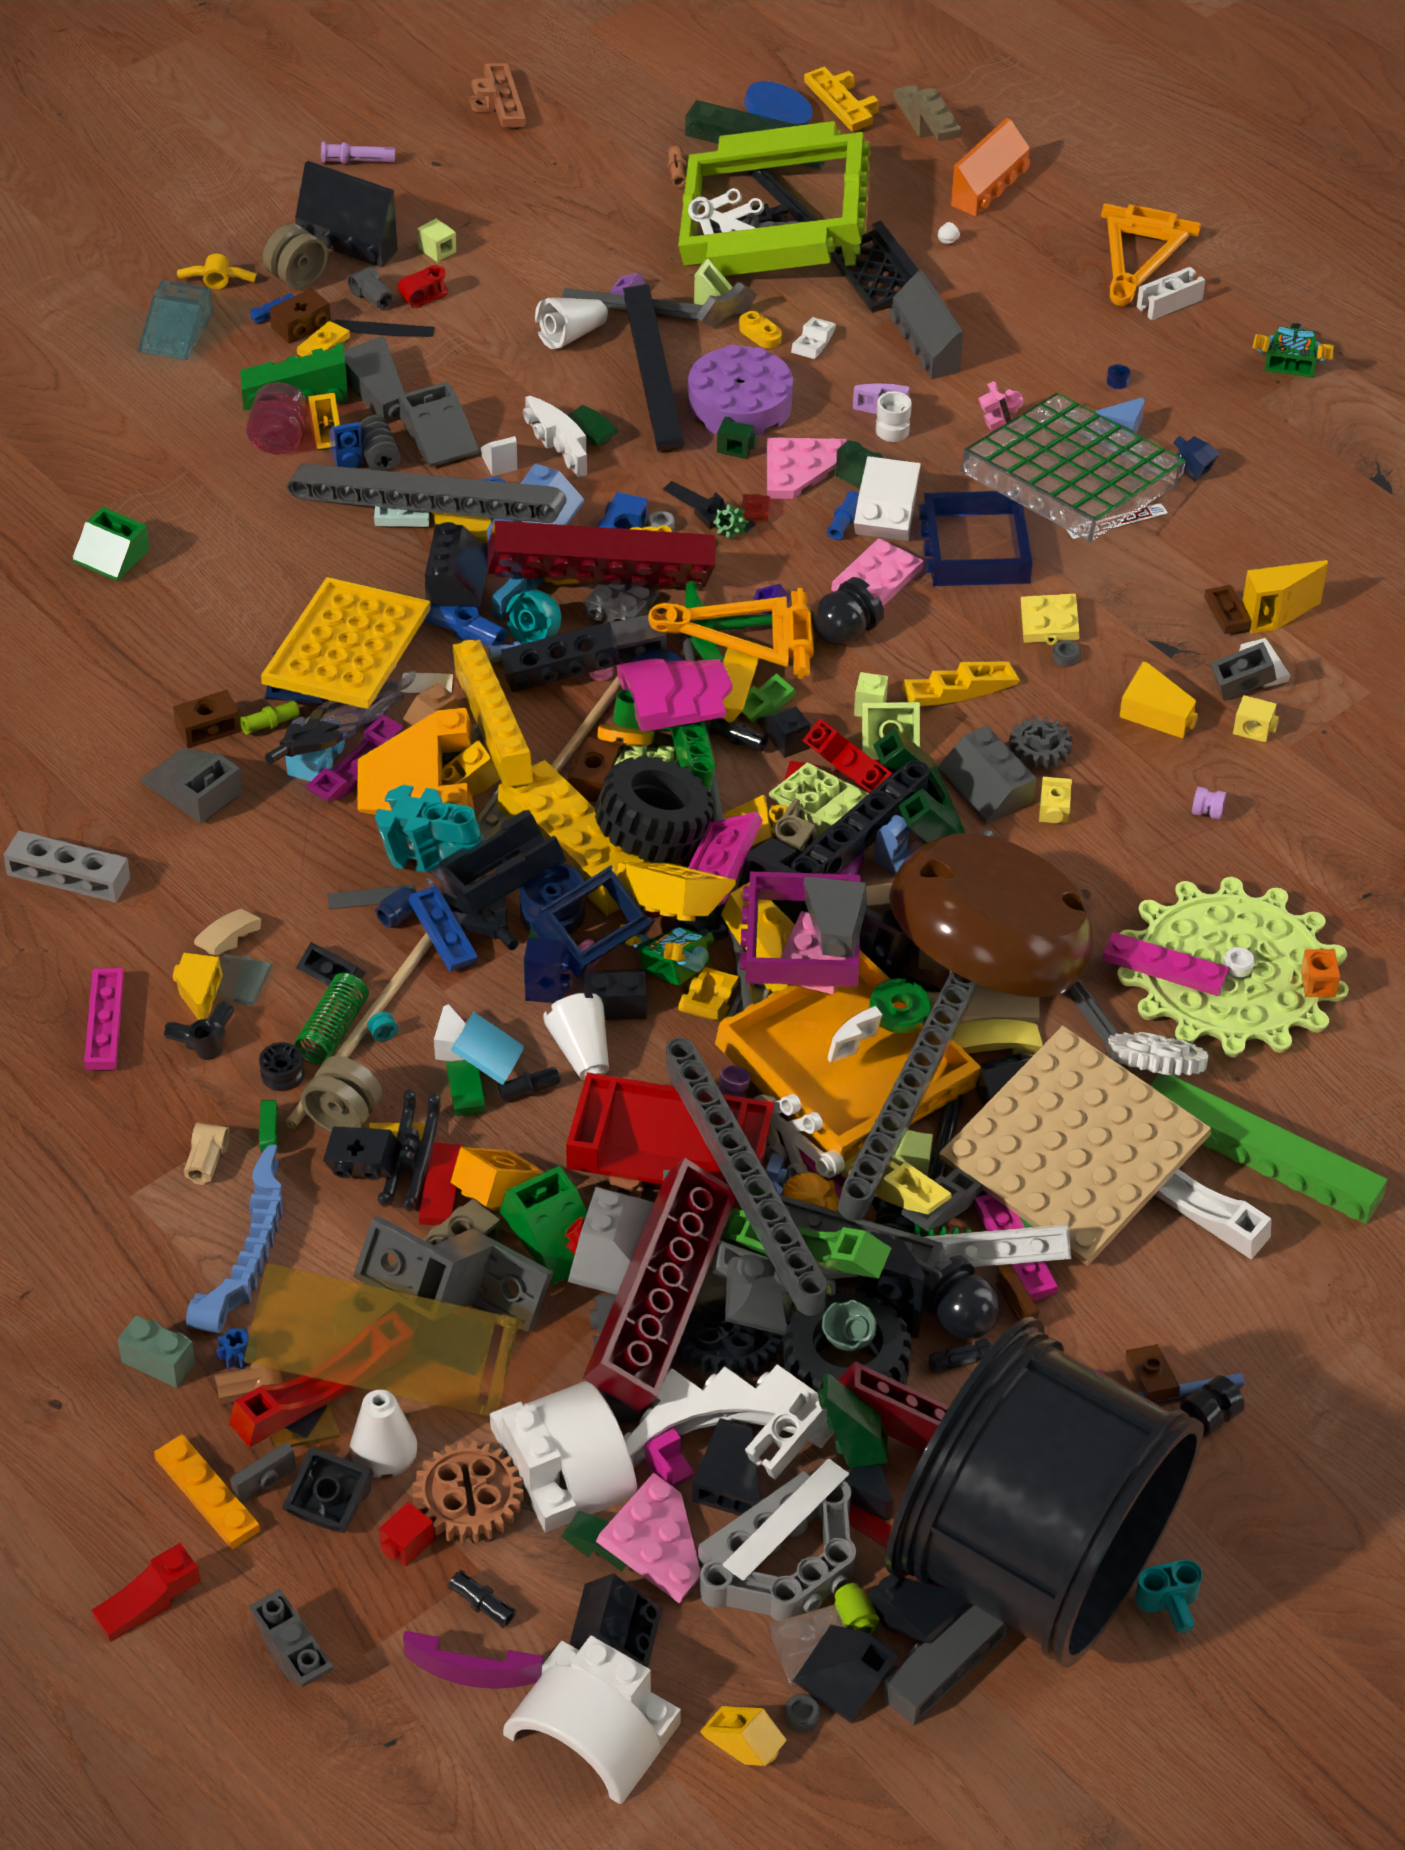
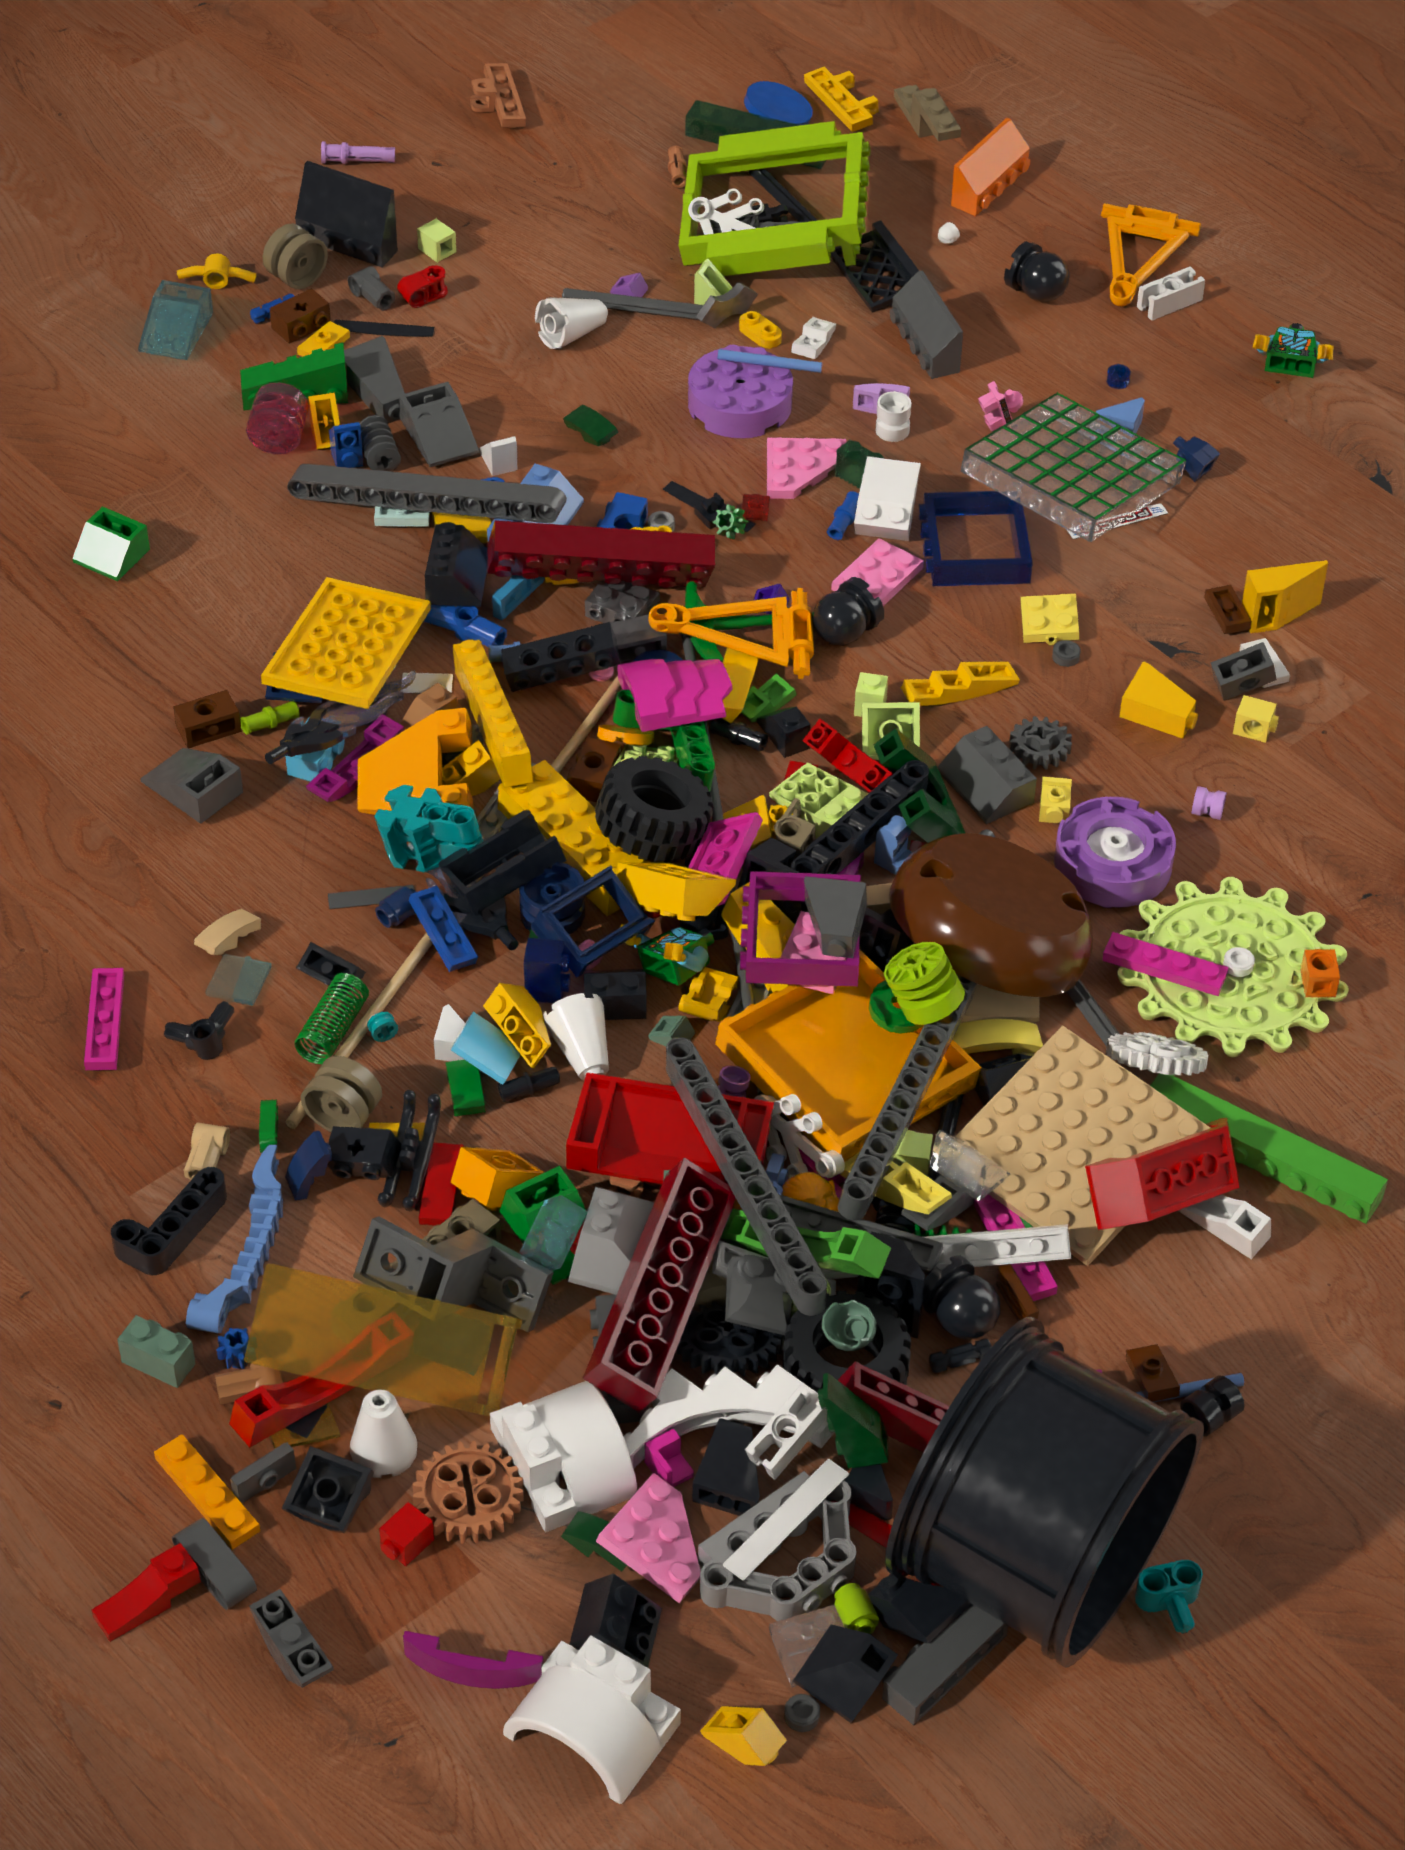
light grey brick [3,830,130,903] -> none
yellow slope [173,953,223,1020] -> none
black wheel [259,1042,304,1091] -> none
black pin [448,1570,516,1628] -> none
teal cylinder [506,590,562,644] -> none
white slope [523,396,587,478] -> none
black beam [623,283,684,452] -> none
dark green brick [717,416,759,459] -> none
white slope [827,1006,882,1063] -> none
none -> black beam [111,1167,227,1276]
none -> dark grey beam [172,1518,257,1610]
none -> dark blue slope [285,1131,332,1200]
none -> yellow slope [483,983,551,1068]
none -> clear light blue brick [519,1195,588,1271]
none -> sand green slope [648,1016,695,1047]
none -> medium blue bar [717,349,822,373]
none -> lime wheel [883,942,965,1025]
none -> clear slope [929,1130,1011,1201]
none -> black tile [1004,241,1070,302]
none -> medium lavender piece [1054,797,1176,908]
none -> red slope [1085,1118,1240,1230]

